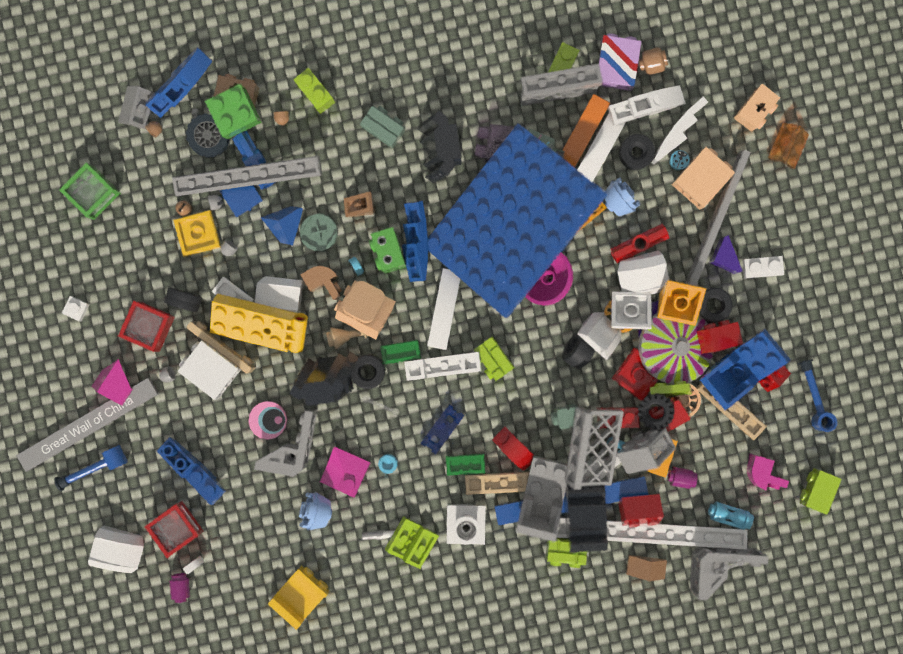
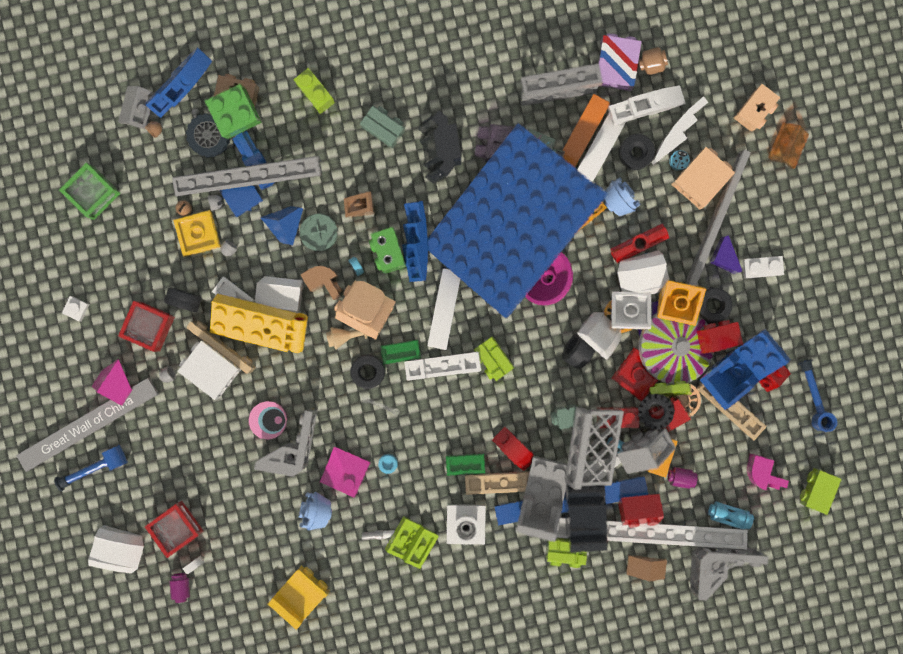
blue slope [157,437,226,505] -> none
medium nougat hinge [273,111,289,125] -> none
black slope [289,352,359,406] -> none
clear blue plate [420,404,465,455] -> none
lime brick [548,42,580,73] -> none

